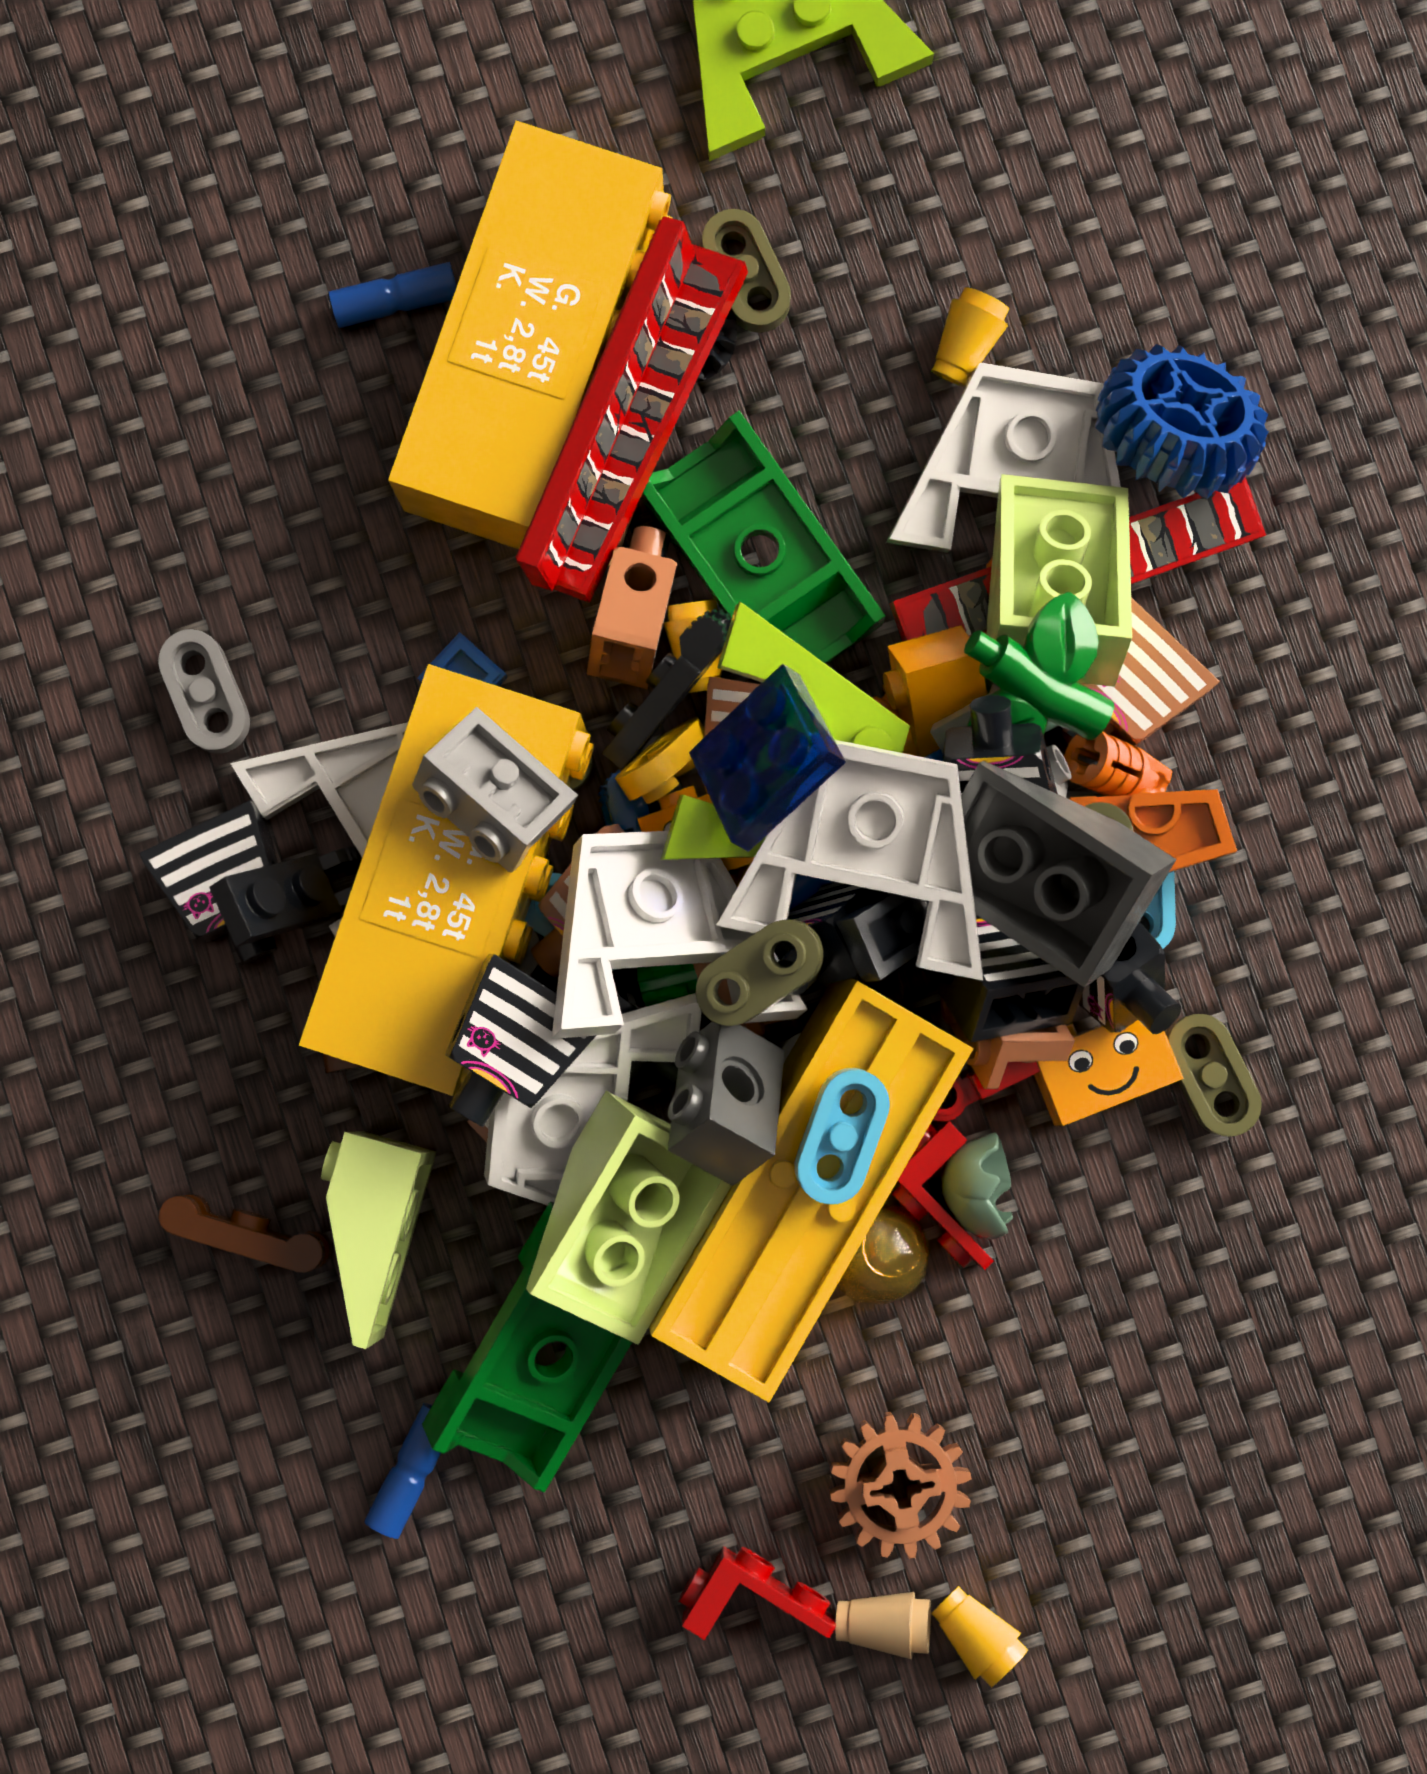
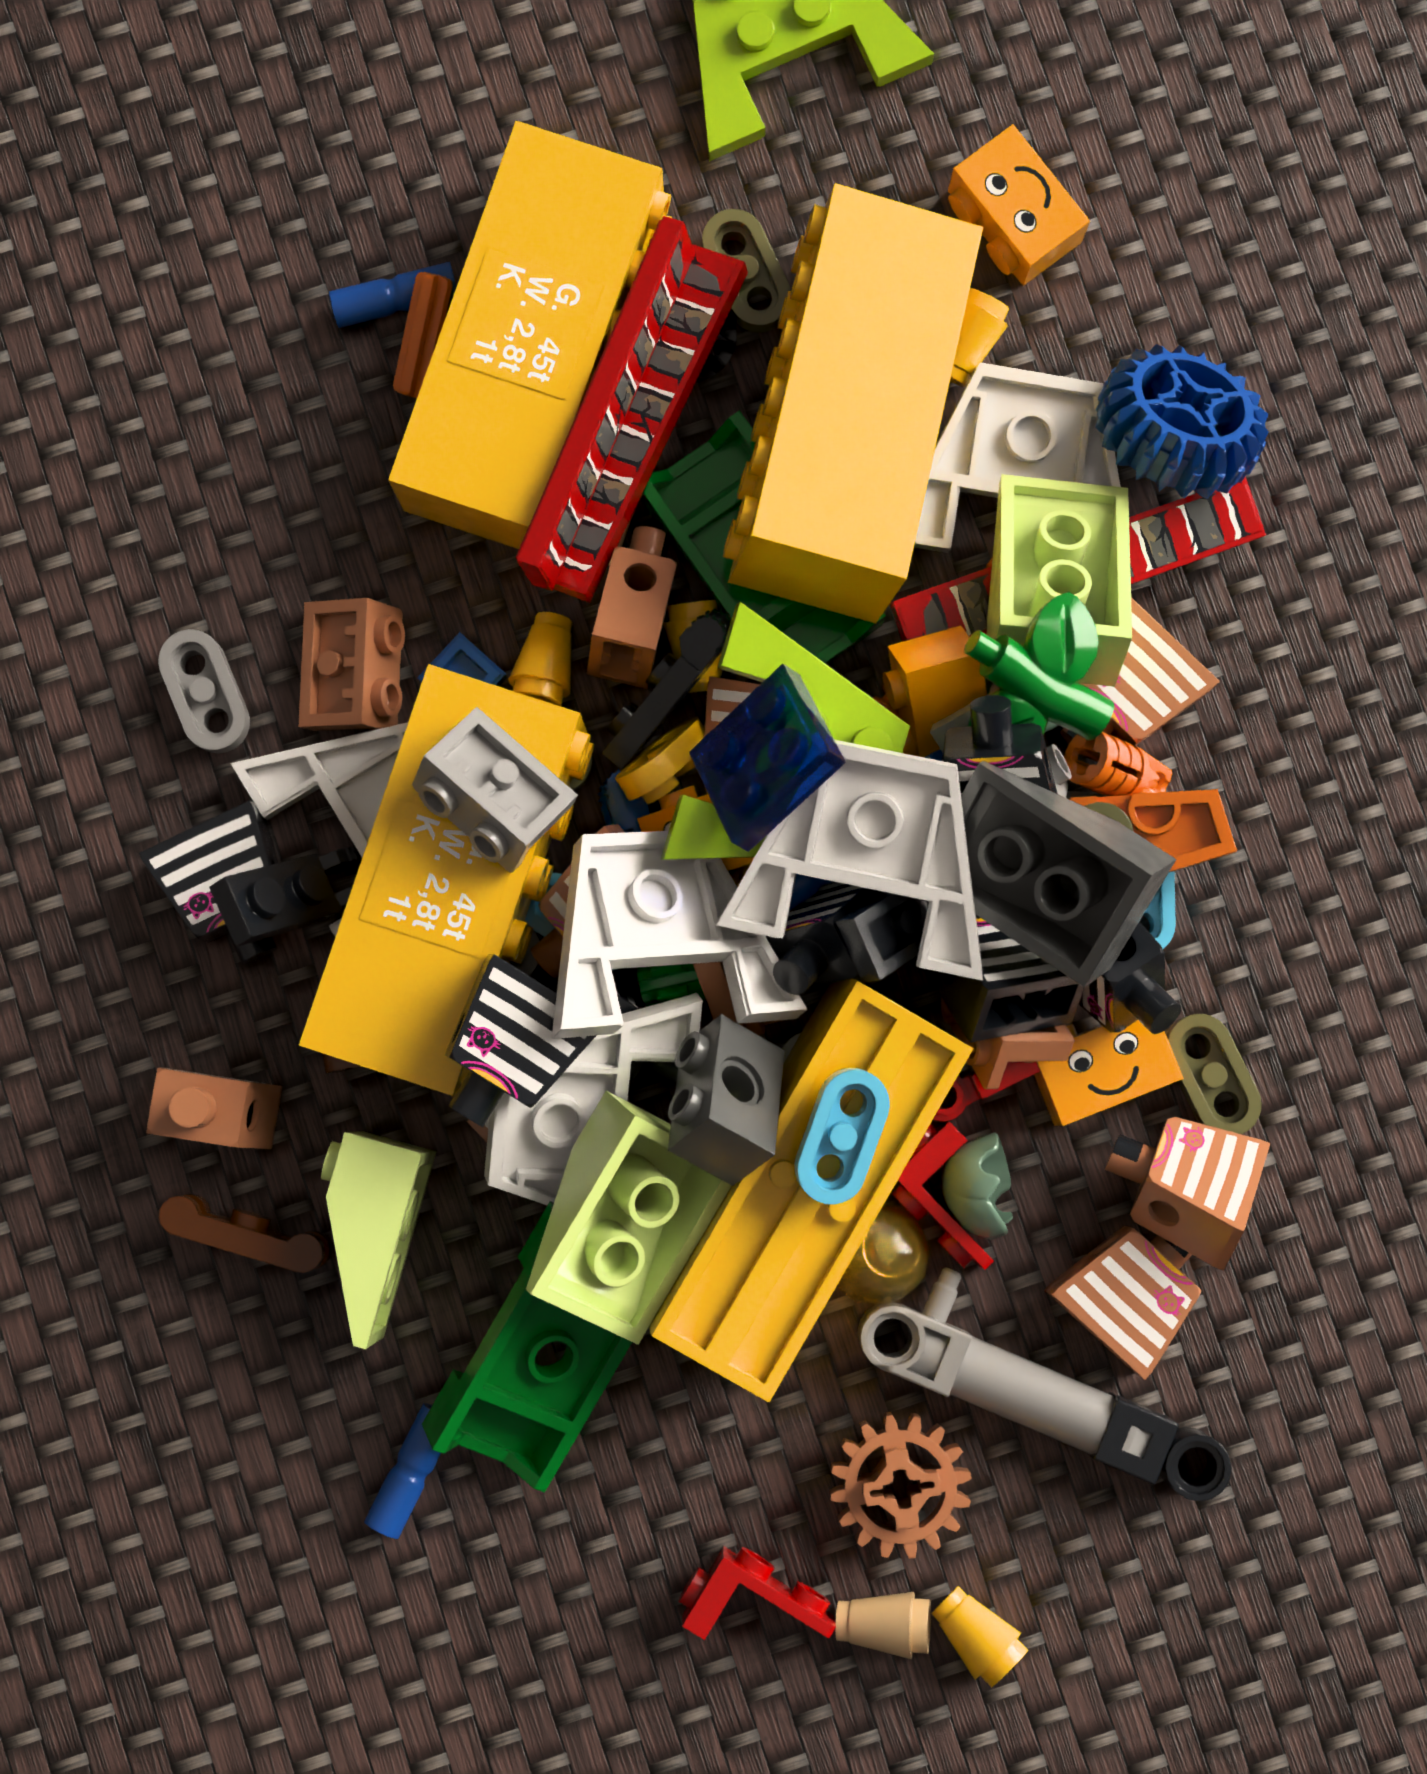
olive plate [696,920,824,1026] -> none
none -> nougat torso [146,1067,283,1149]
none -> nougat bracket [298,598,405,731]
none -> orange axle [393,272,453,398]
none -> yellow cone [508,612,572,706]
none -> yellow brick [723,183,983,624]
none -> light grey piece [857,1267,1232,1501]
none -> light orange brick [948,124,1090,286]
none -> nougat torso [1044,1226,1202,1380]
none -> nougat torso [1105,1117,1270,1271]

